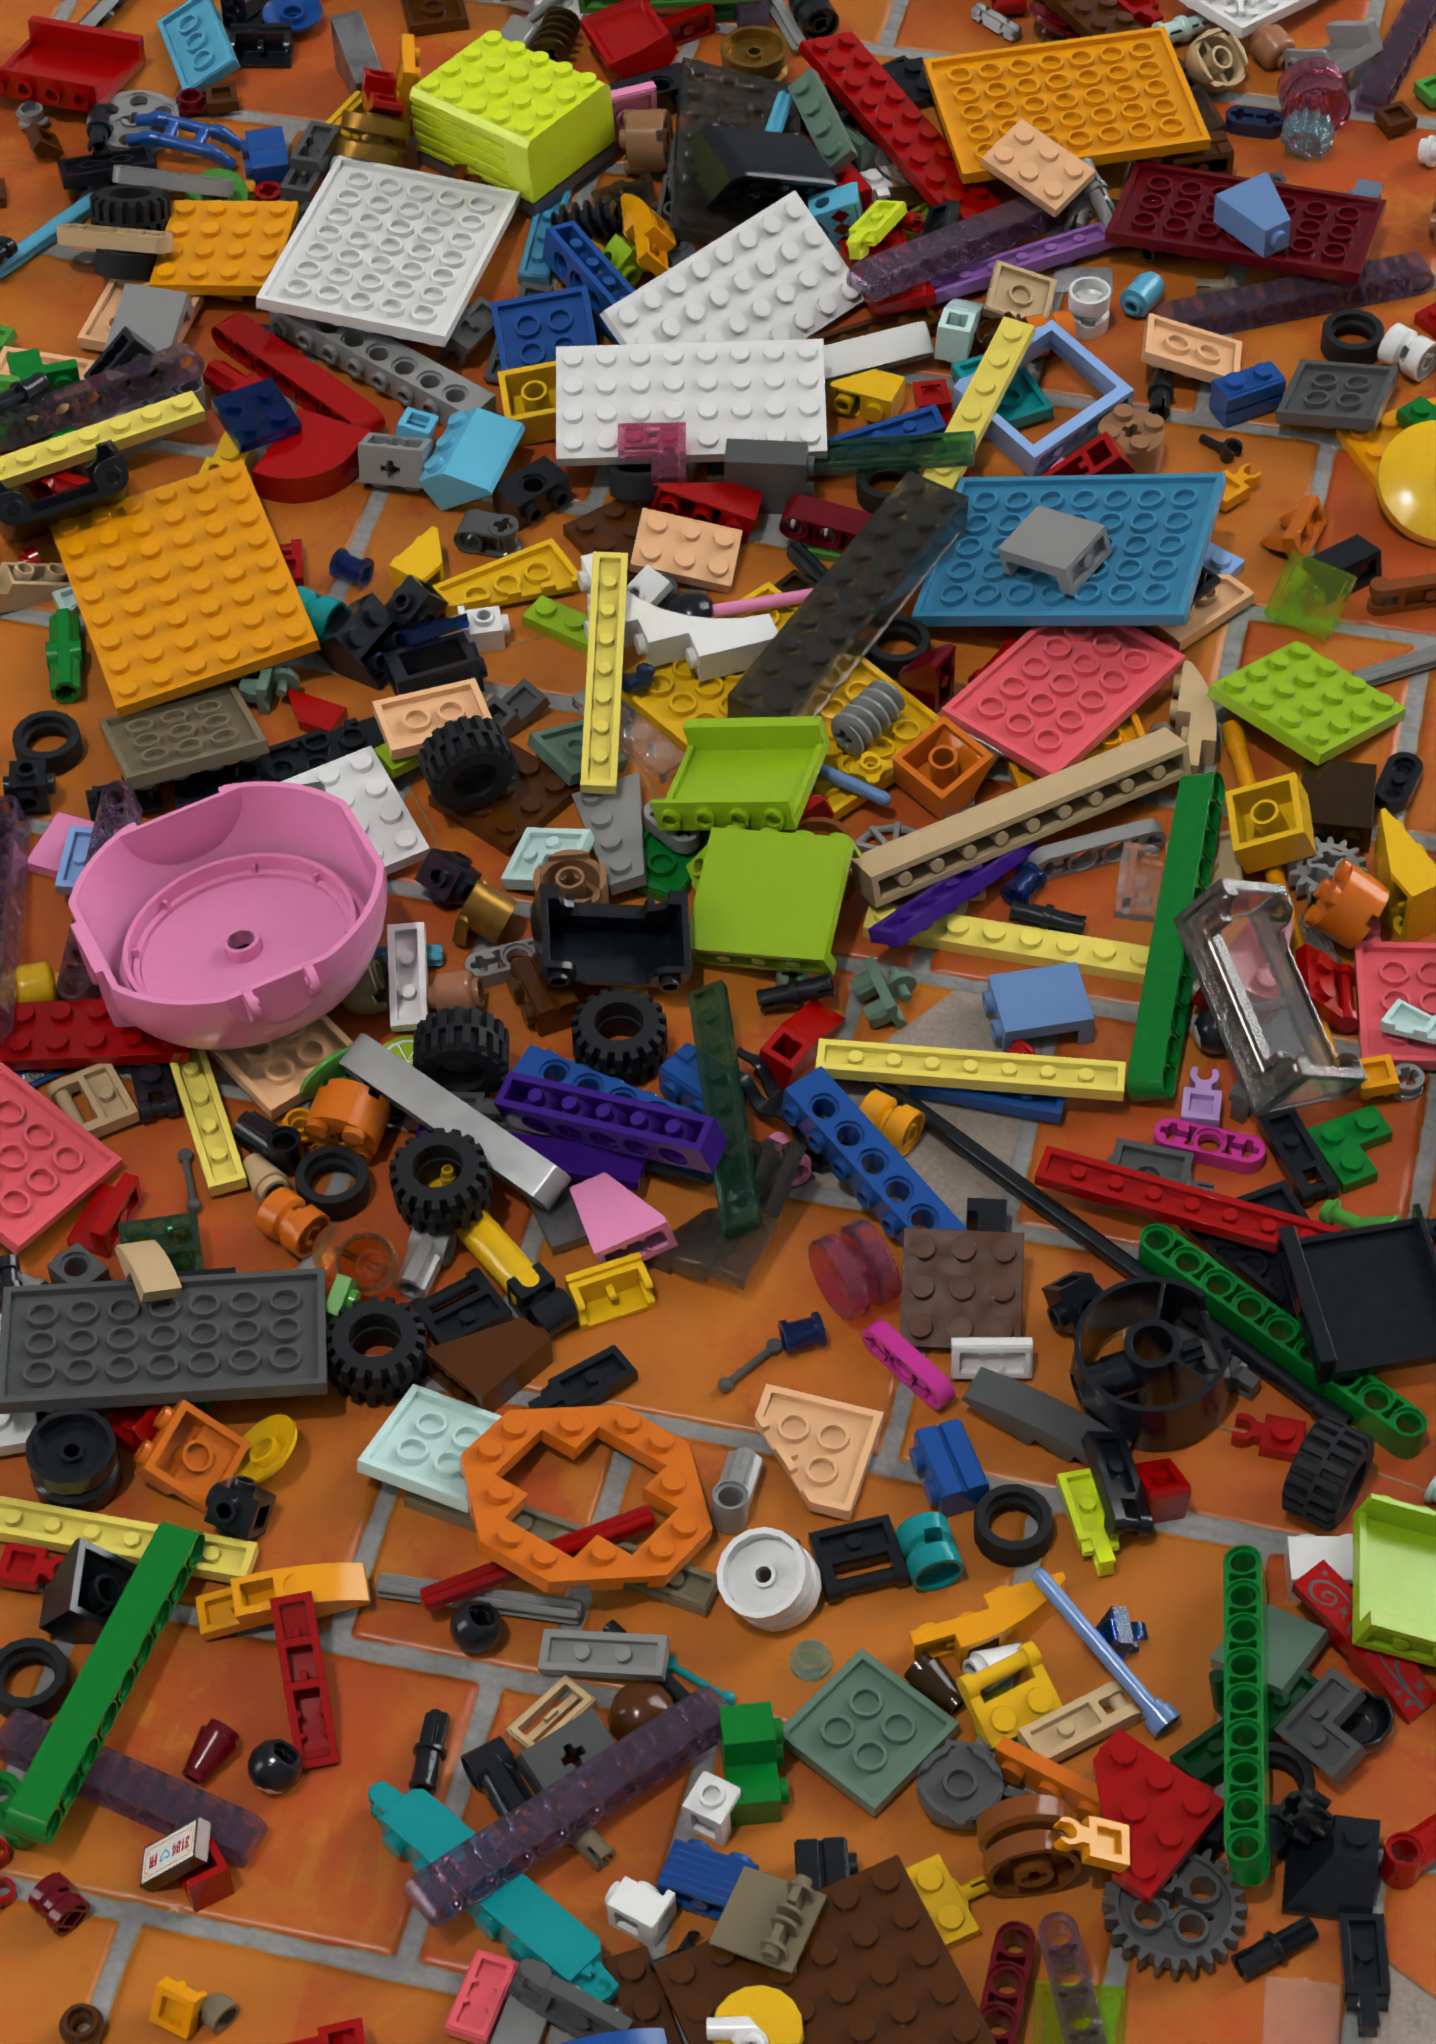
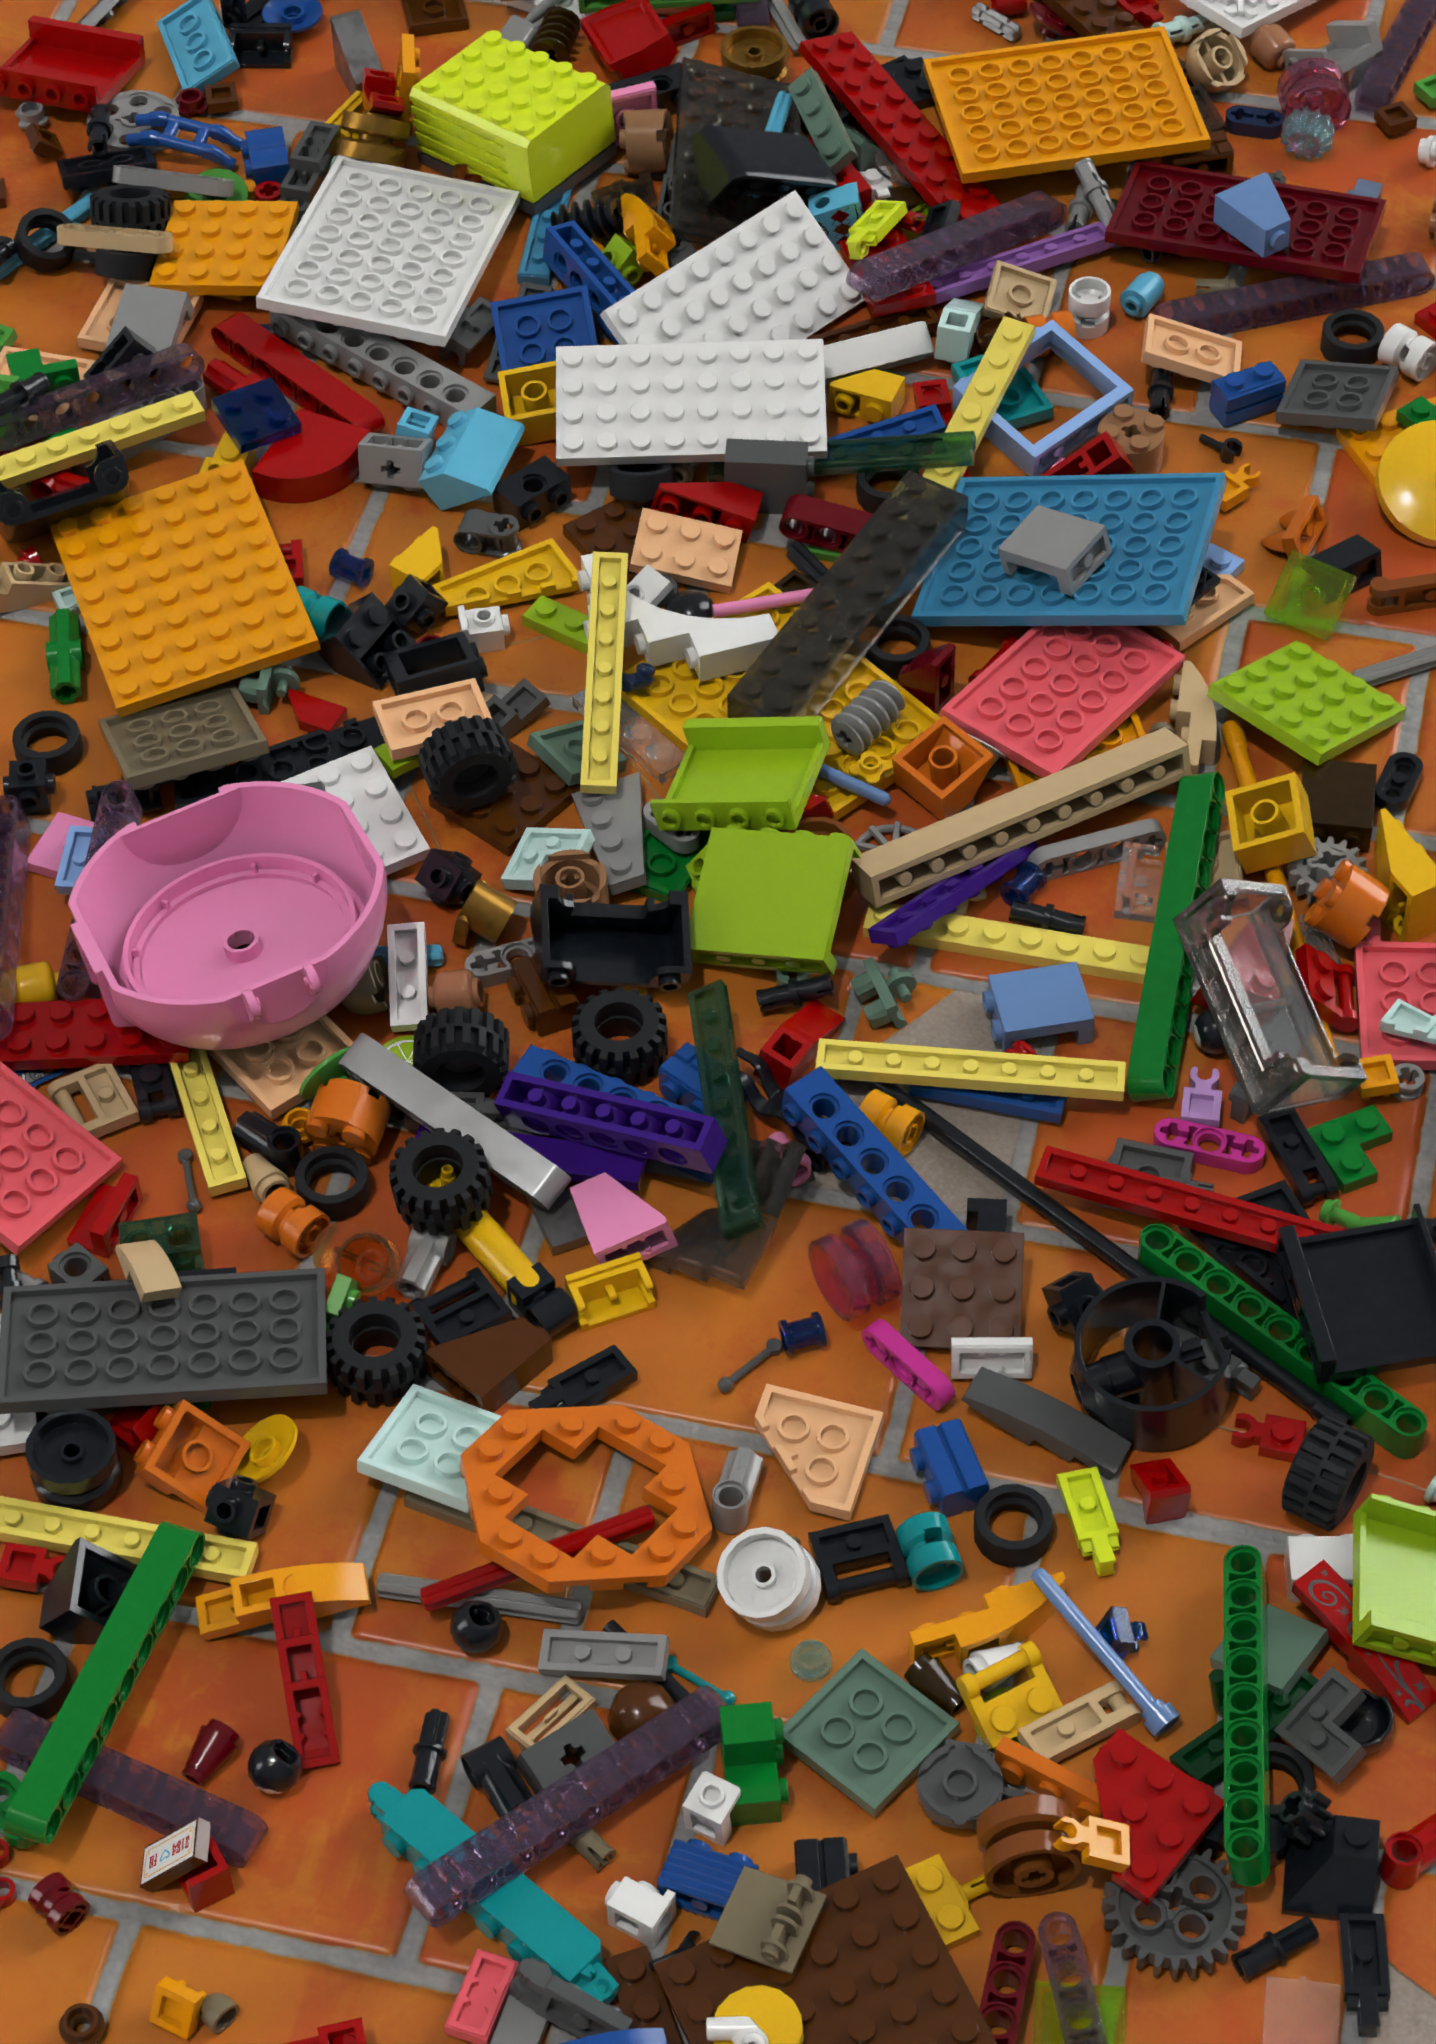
clear blue tile [398,613,470,645] -> none
clear pink plate [618,422,686,485] -> none
light nougat plate [981,118,1096,218] -> none
clear sticker [1055,267,1113,293] -> none
black plate [1081,1431,1153,1536] -> none
none -> black tyre [14,208,76,272]

